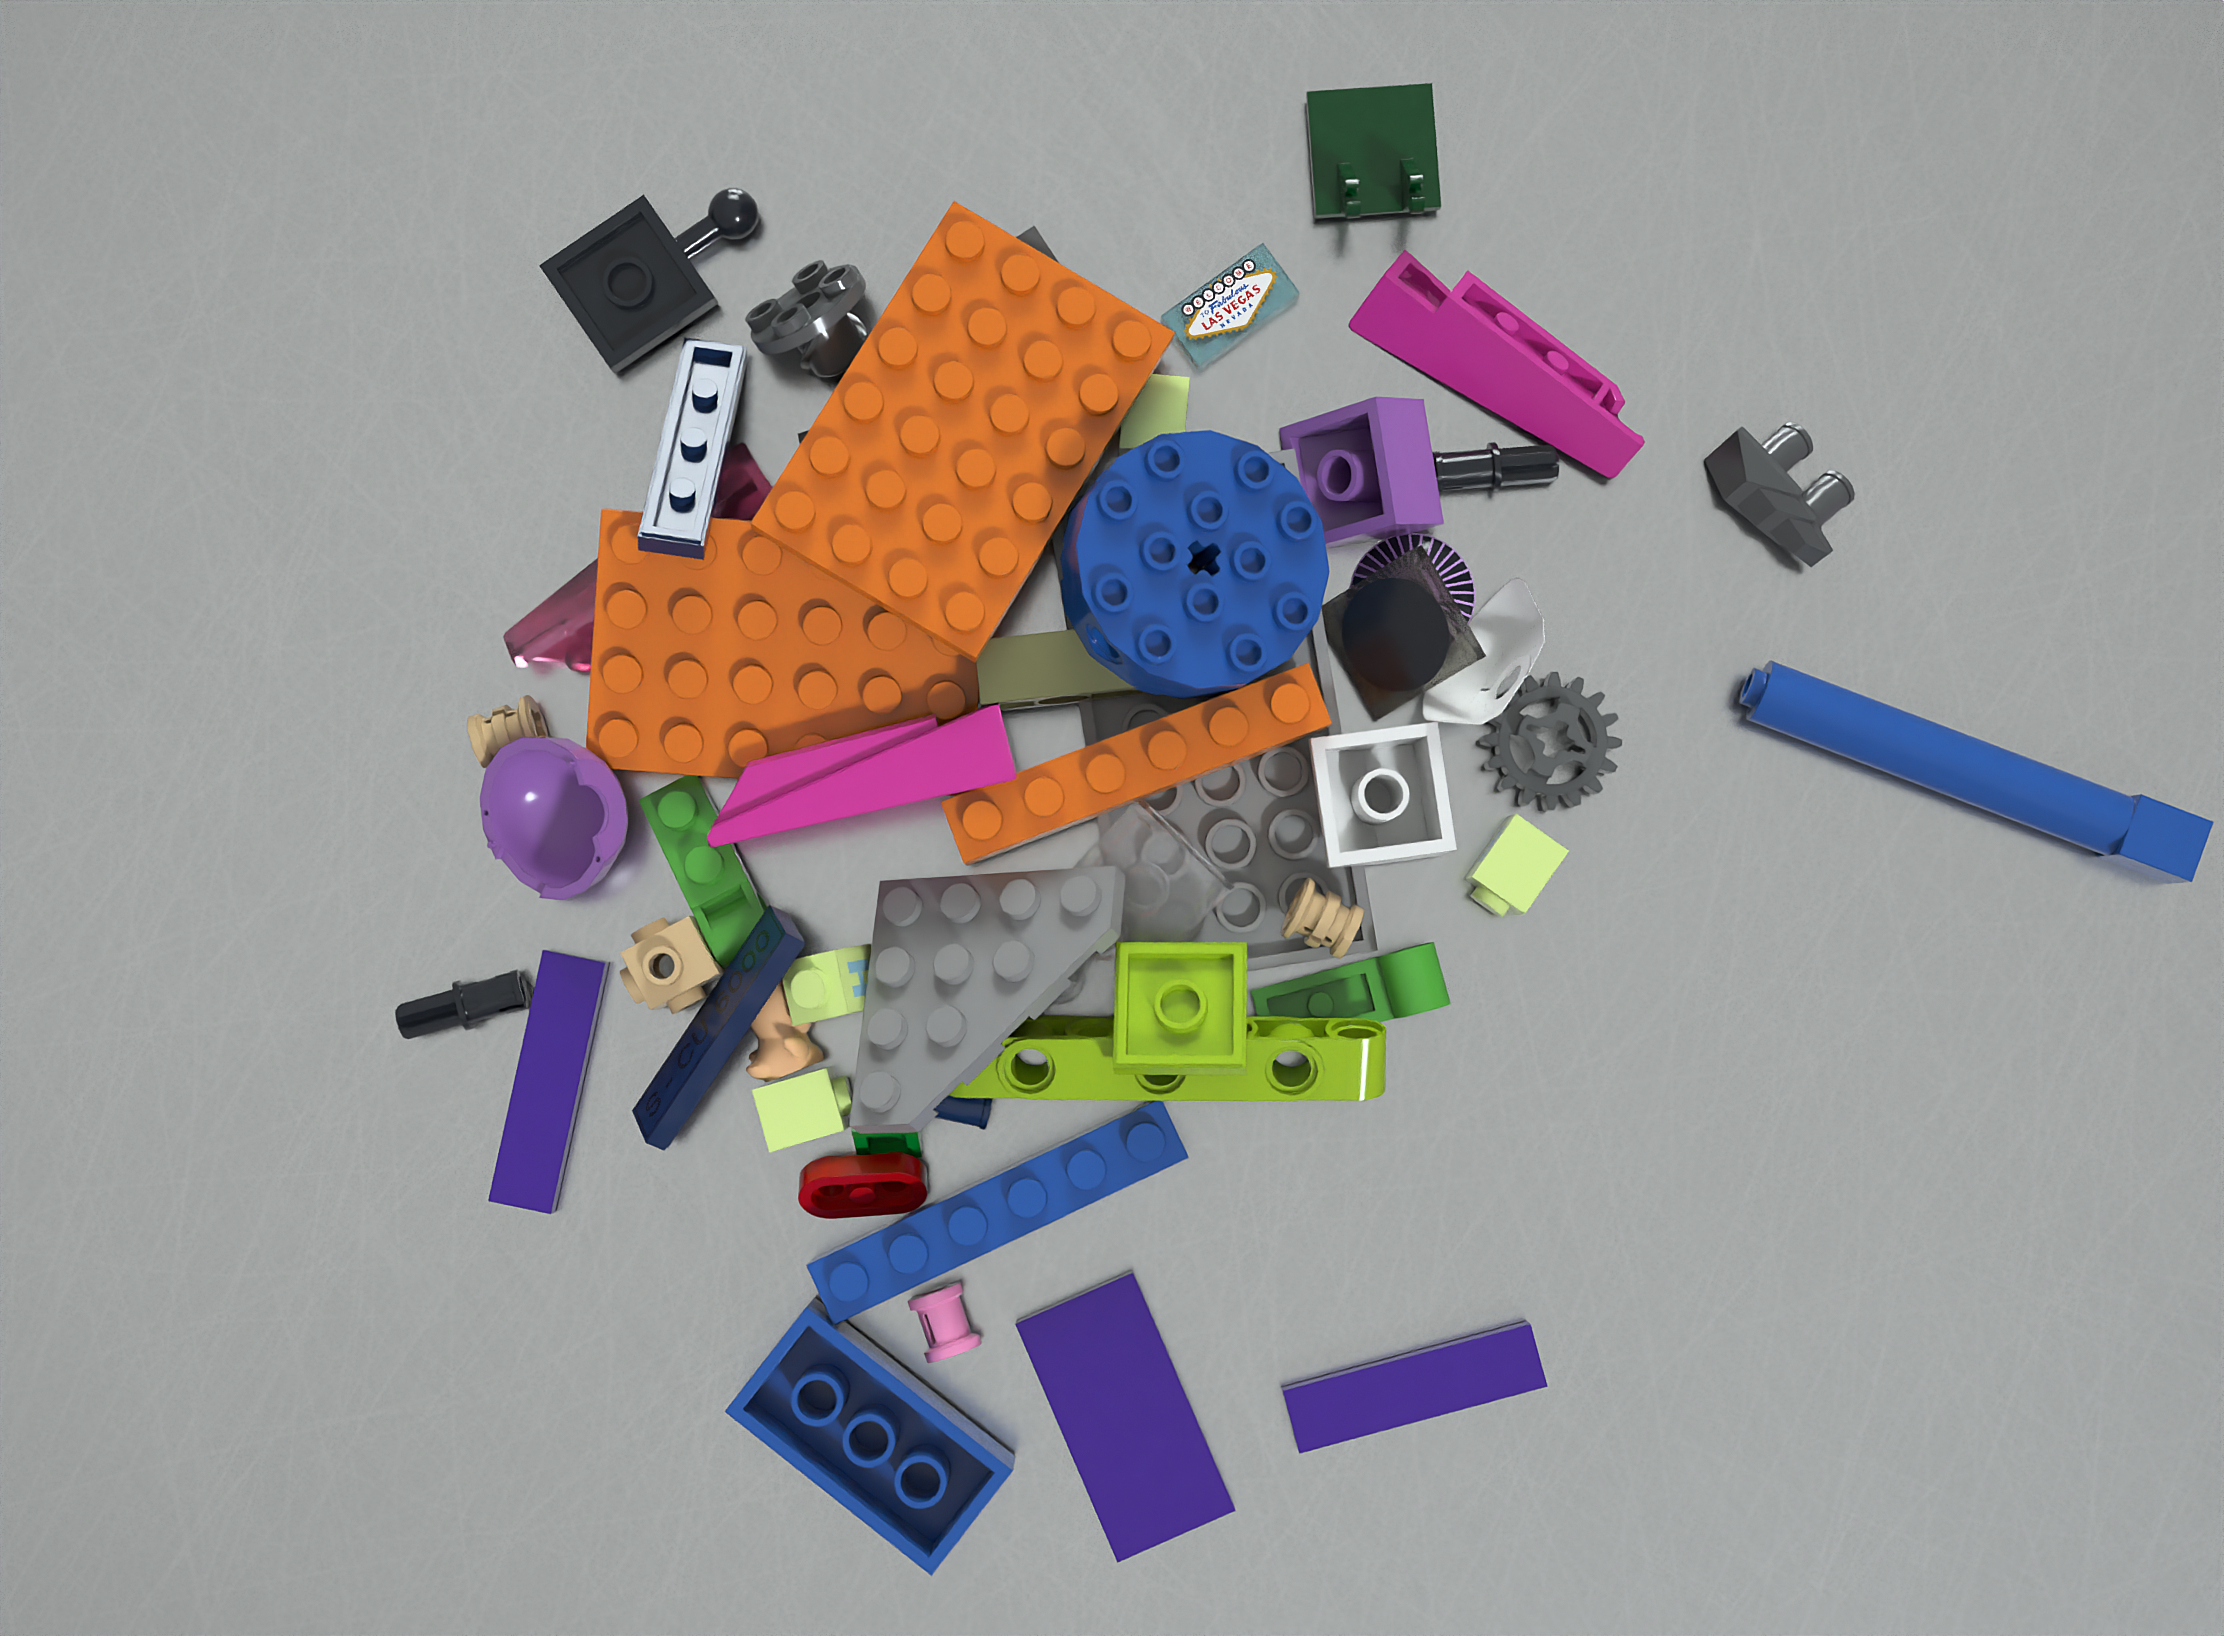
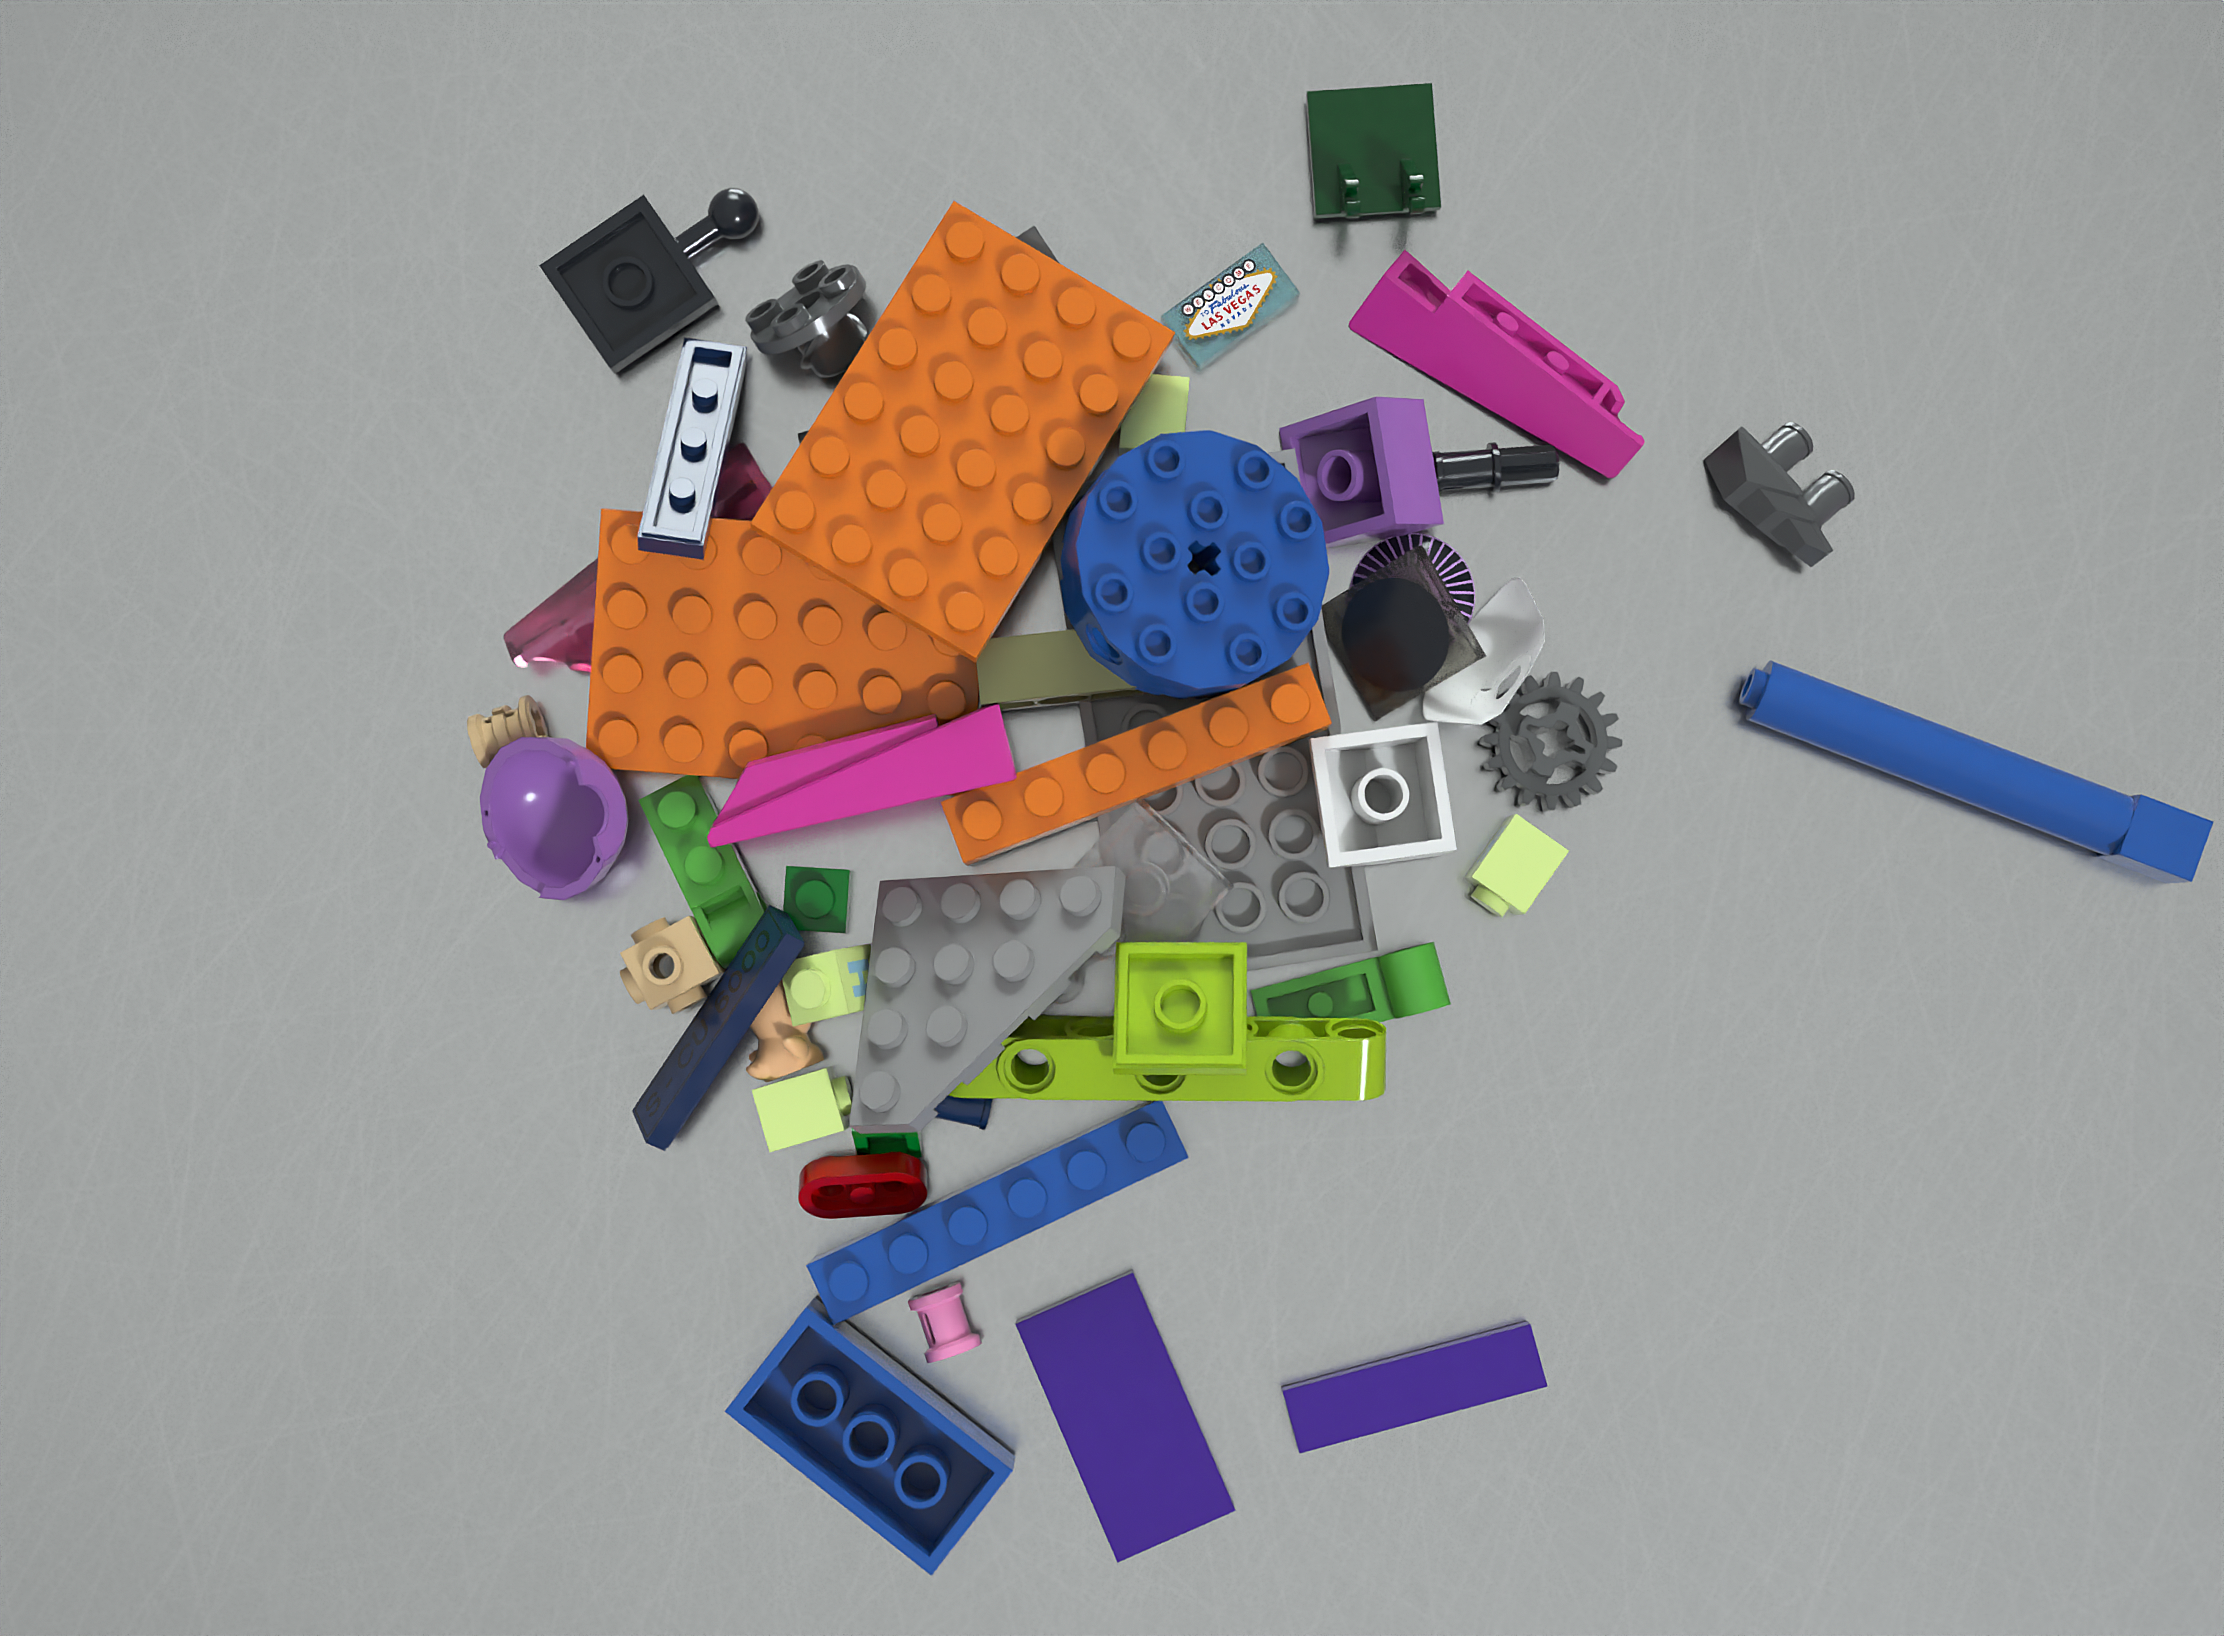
black axle [395,969,528,1039] -> none
dark purple tile [488,950,609,1214] -> none
tan bush [1281,878,1365,959] -> none
none -> green plate [783,866,852,934]

